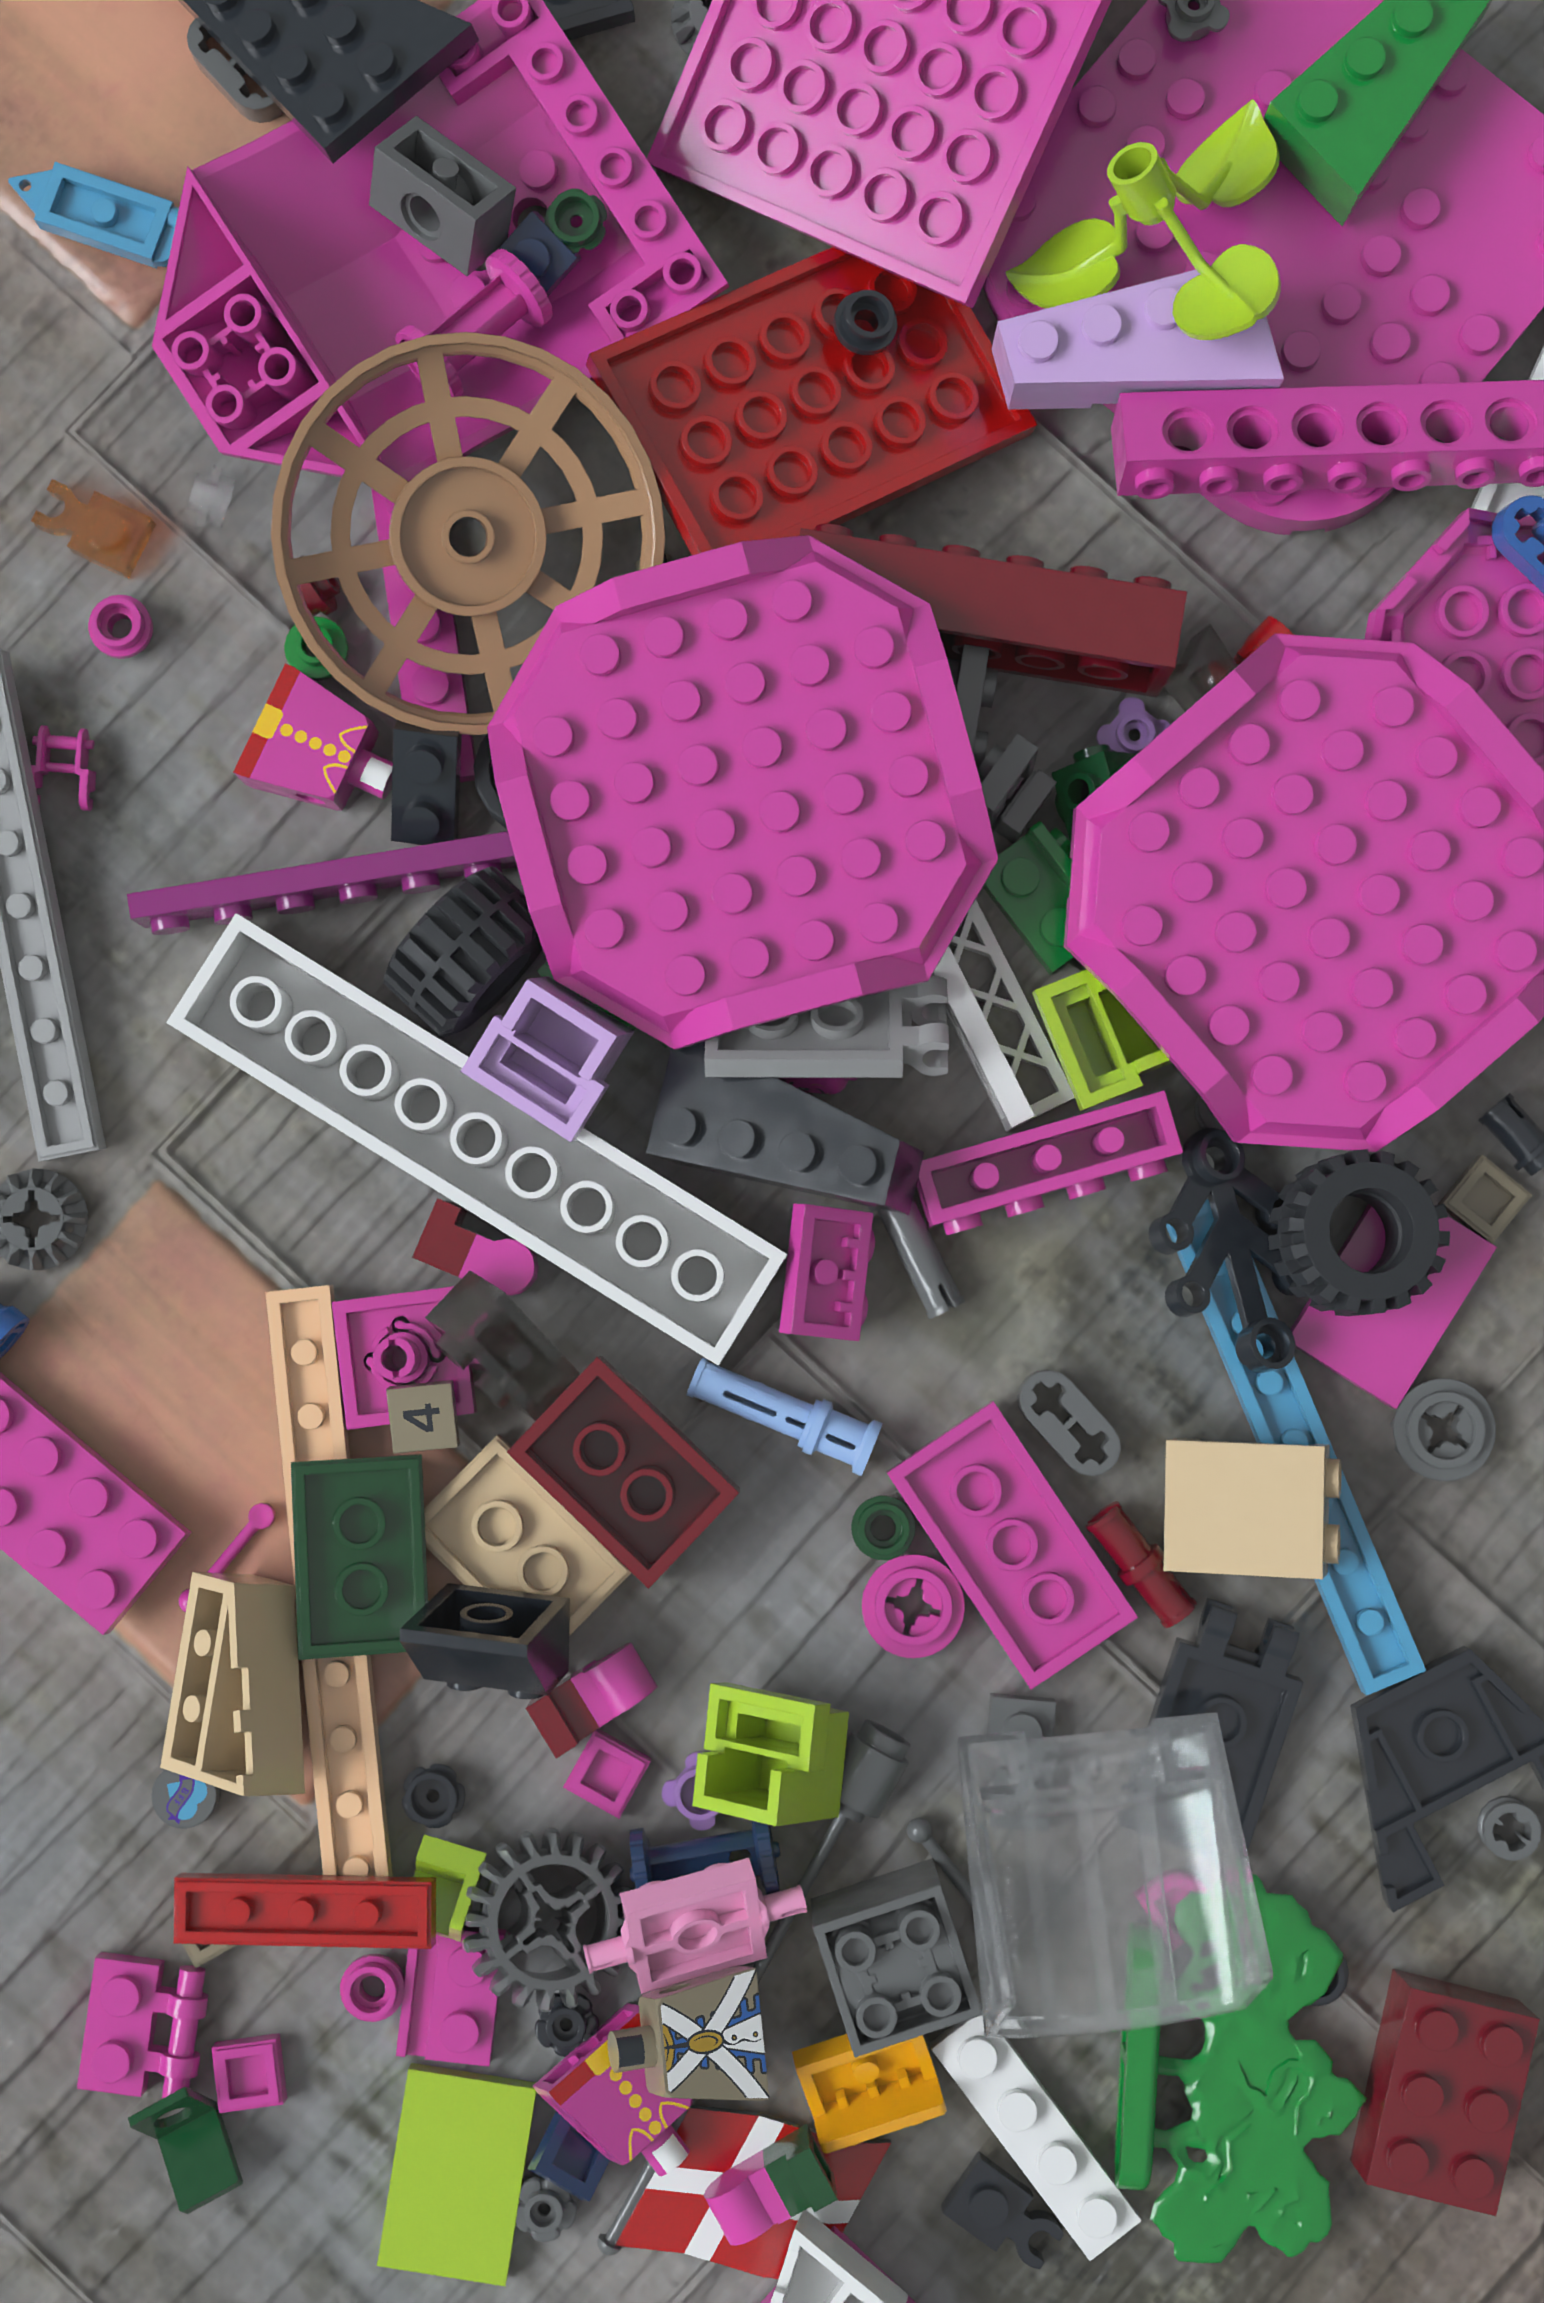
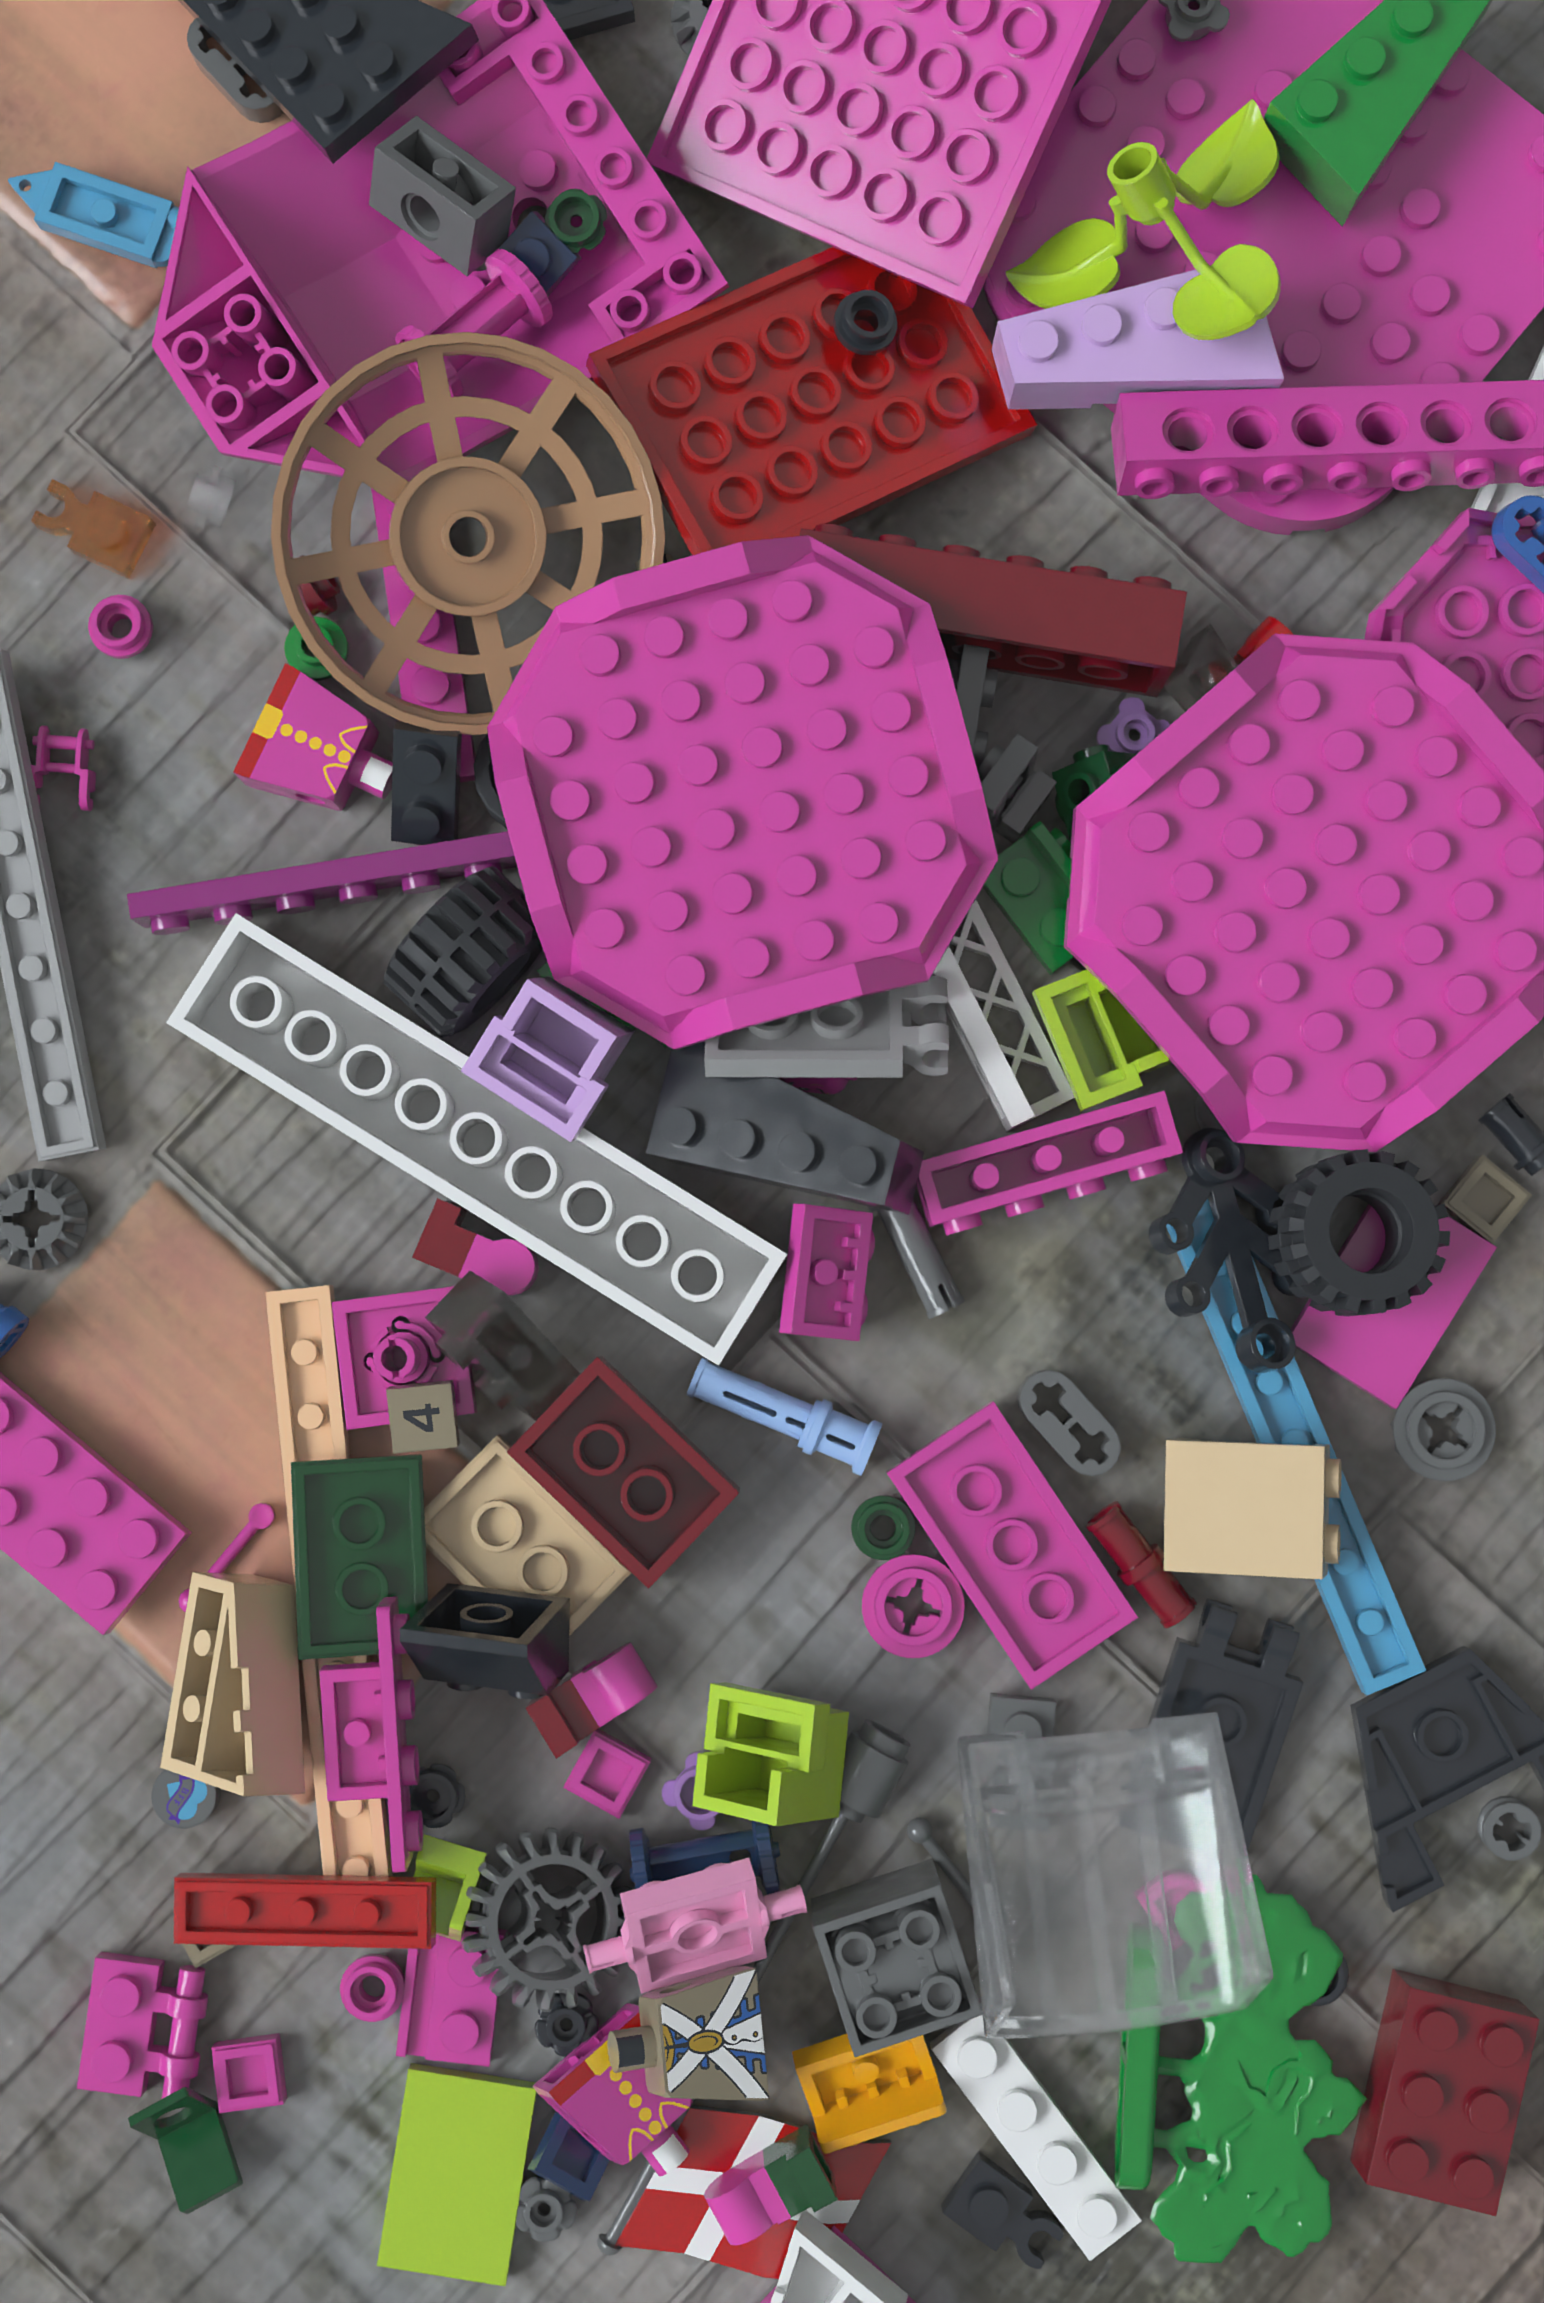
none -> dark pink bracket [320,1597,423,1872]

